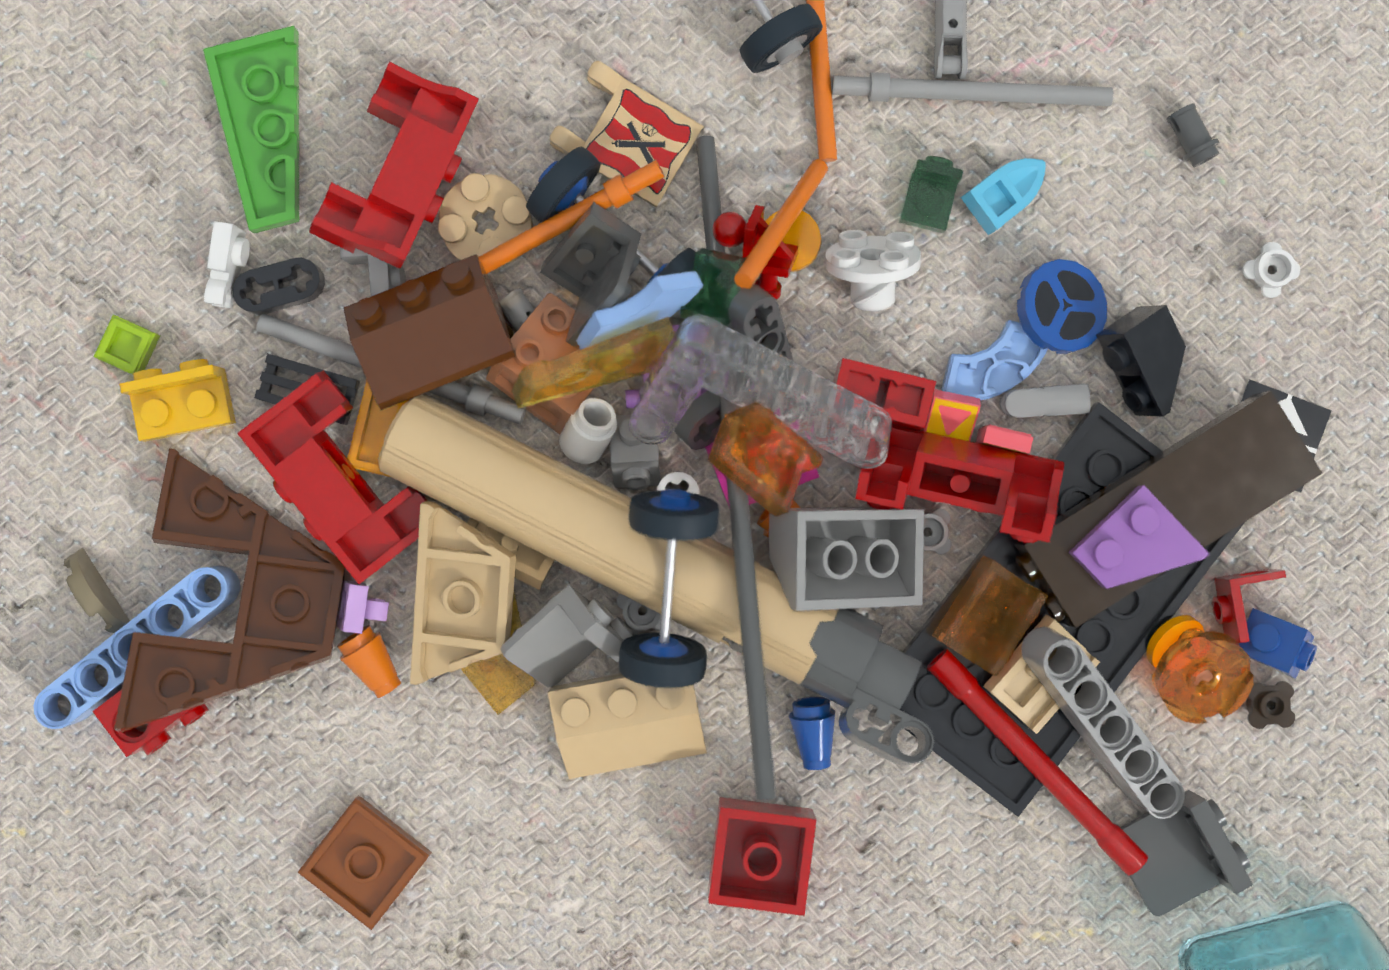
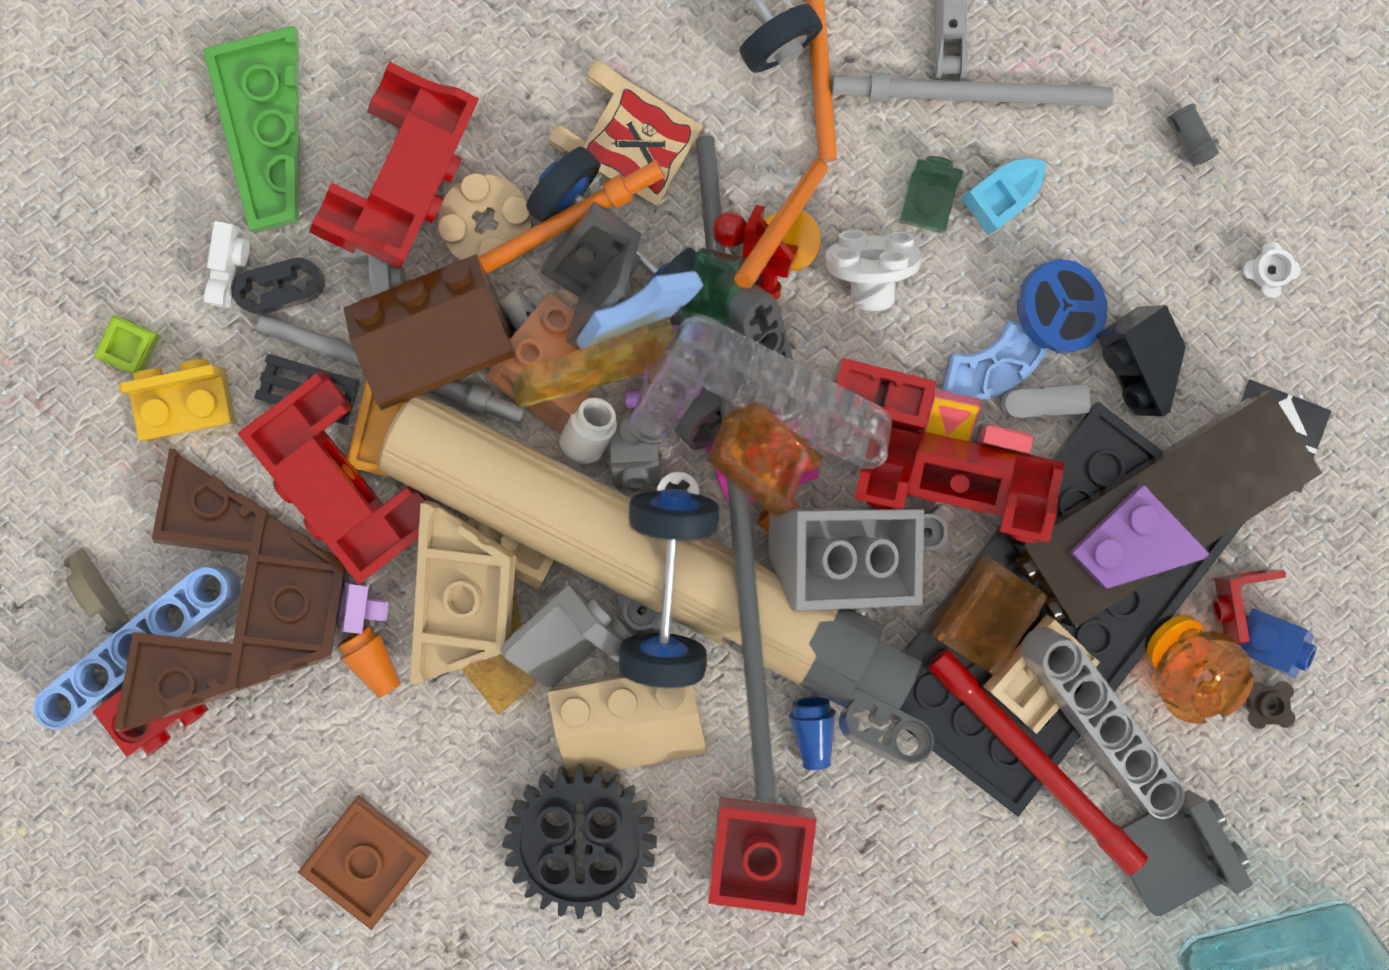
none -> black gear [502,764,657,919]

